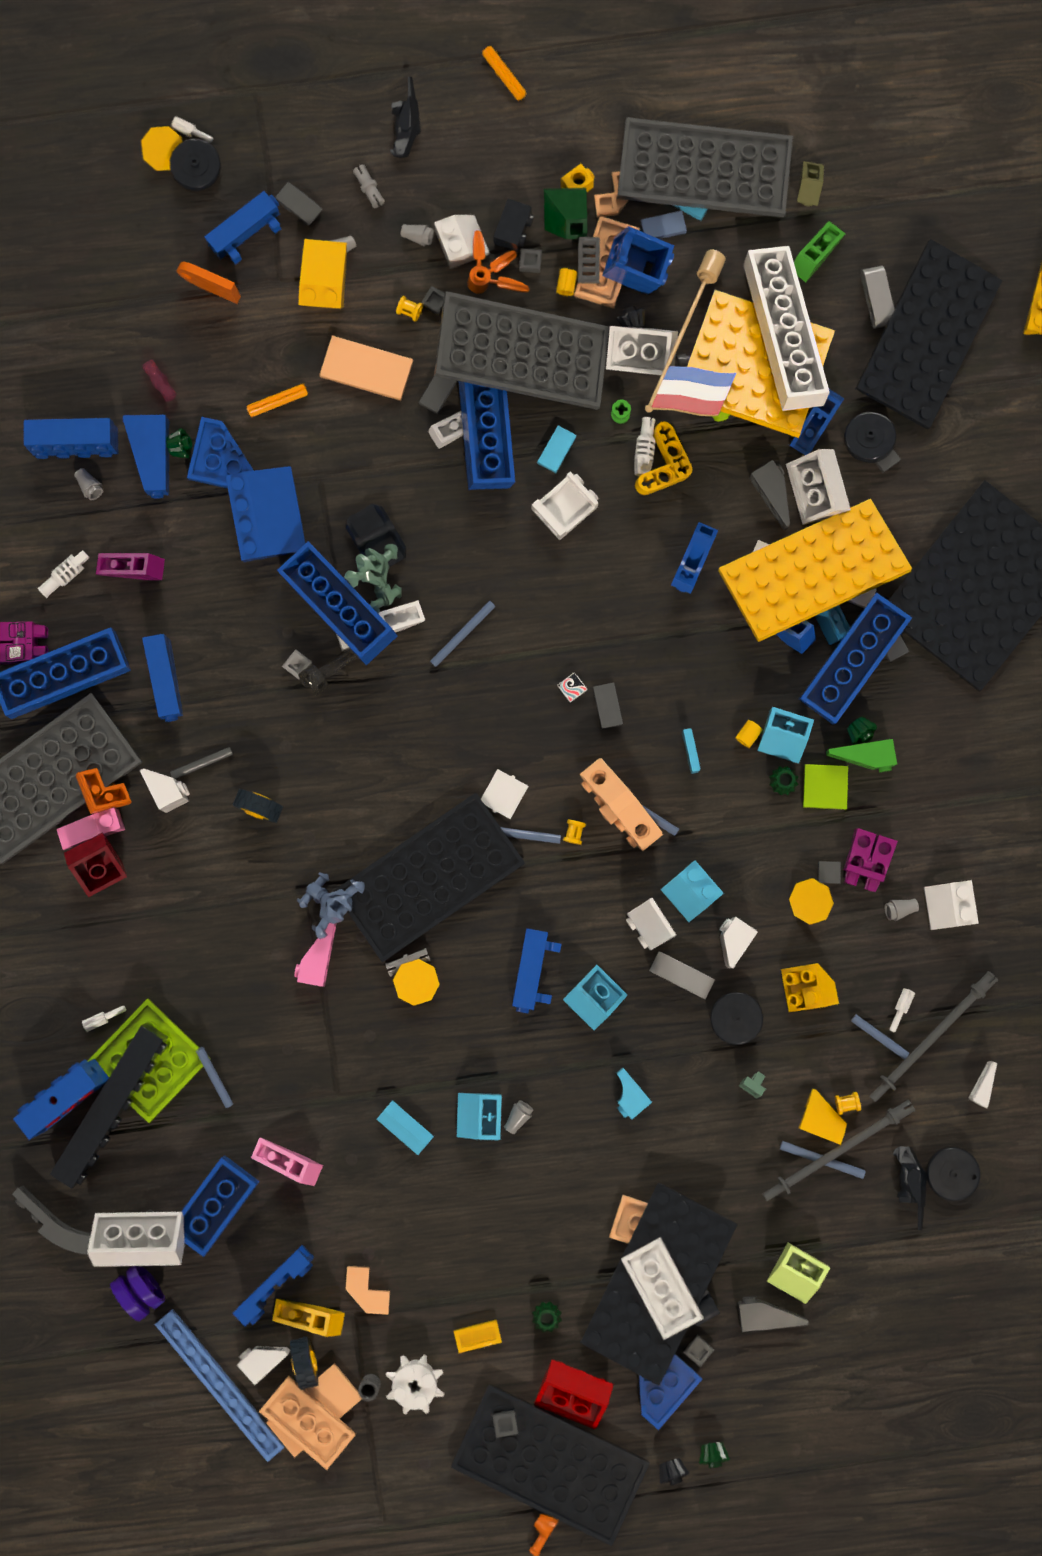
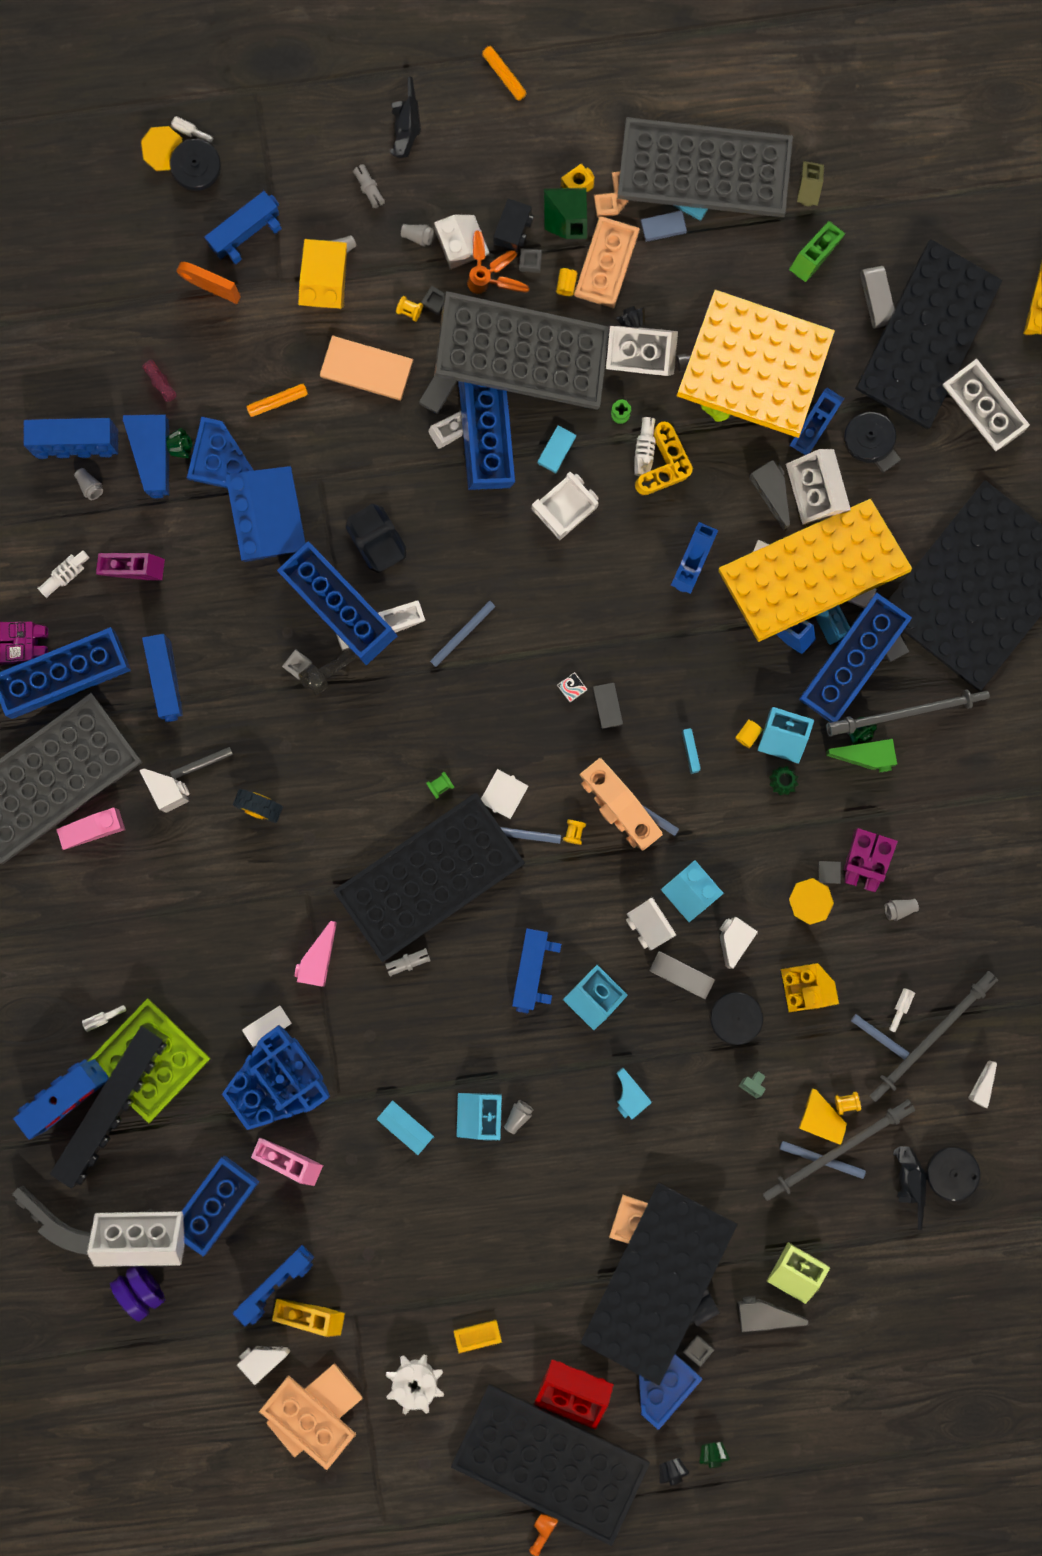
dark red brick [64,832,127,897] -> none
orange brick [75,768,132,814] -> none
medium blue tile [154,1309,285,1462] -> none
sand blue bar [196,1047,233,1108] -> none
dark grey slope [275,182,322,226] -> none
black wheel [290,1336,319,1390] -> none
sand blue piece [297,872,365,939] -> none
sand green piece [344,544,402,613] -> none
light nougat tile [346,1266,390,1314] -> none
dark grey piece [358,1374,381,1401] -> none
yellow piece [393,959,440,1006] -> none
dark grey tile [492,1410,518,1438] -> none
dark green piece [532,1301,562,1333] -> none
dark grey slope [578,237,600,284] -> none
blue container [602,226,674,295] -> none
white tile [621,1237,704,1340] -> none
flag [645,250,736,416] -> none
white brick [743,246,830,411] -> none
lime tile [803,764,848,810] -> none
white slope [924,880,979,930] -> none
none -> blue wedge [222,1025,330,1130]
none -> white slope [242,1006,292,1048]
none -> bright green bush [426,772,454,799]
none -> dark grey bar [826,690,990,737]
none -> white slope [943,359,1030,452]

